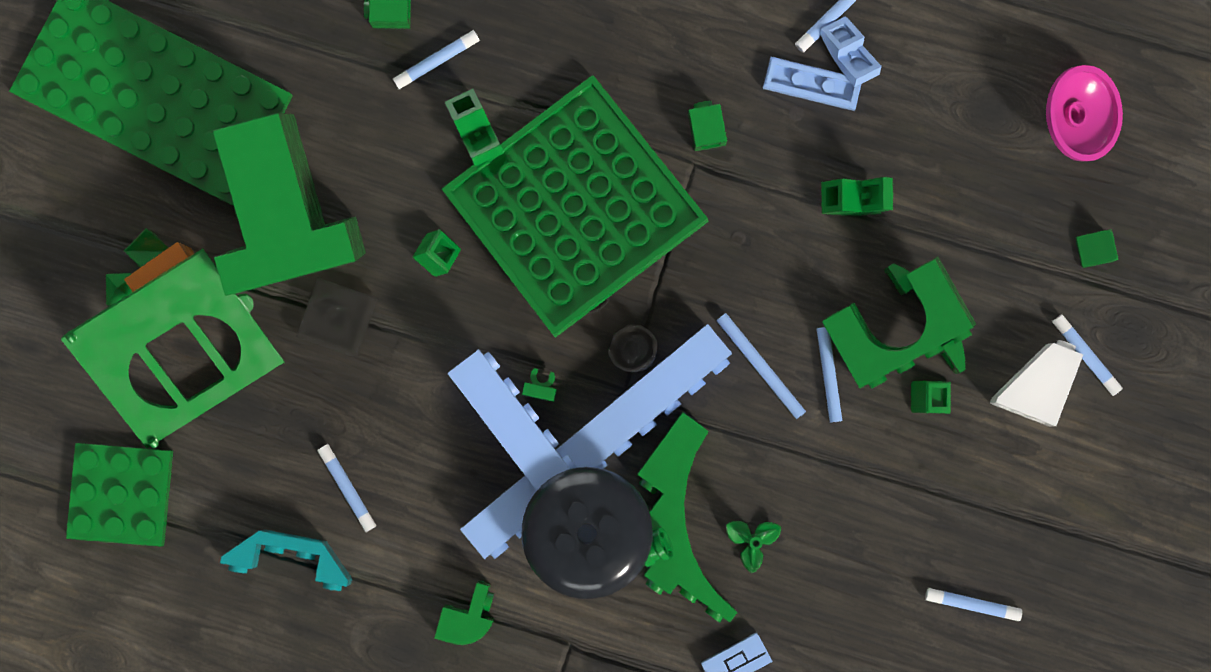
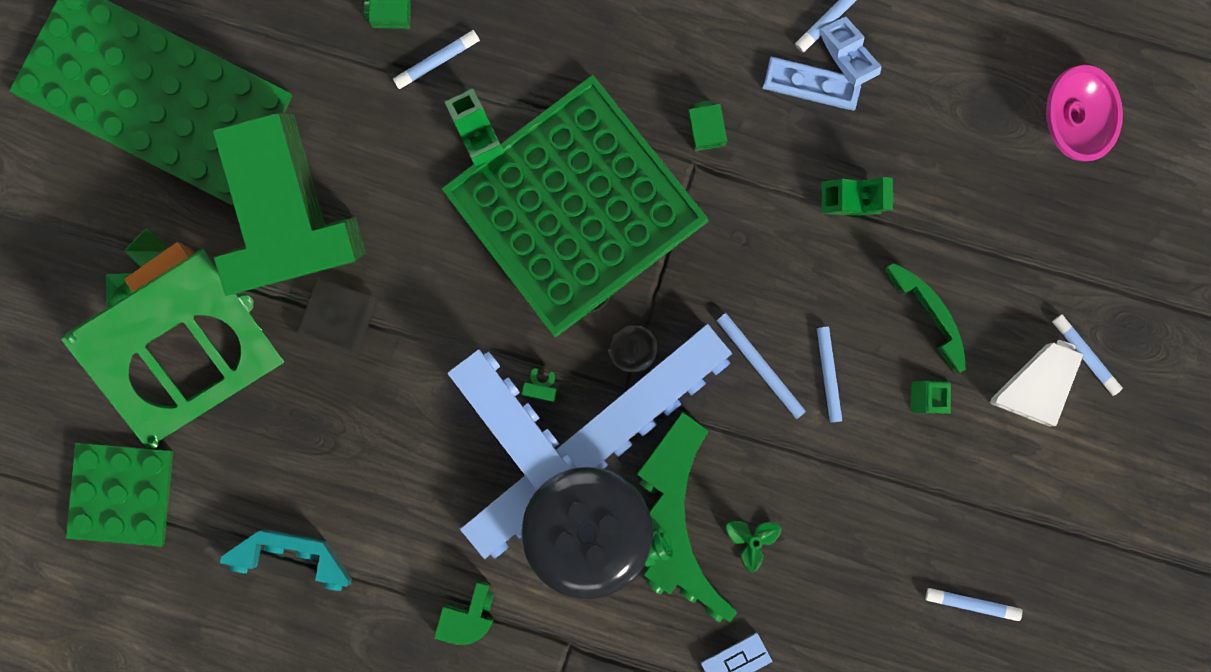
light blue bar [317,444,377,532] -> none
green slope [413,229,461,277] -> none
green arch [822,257,976,389] -> none
green slope [1075,229,1118,268] -> none

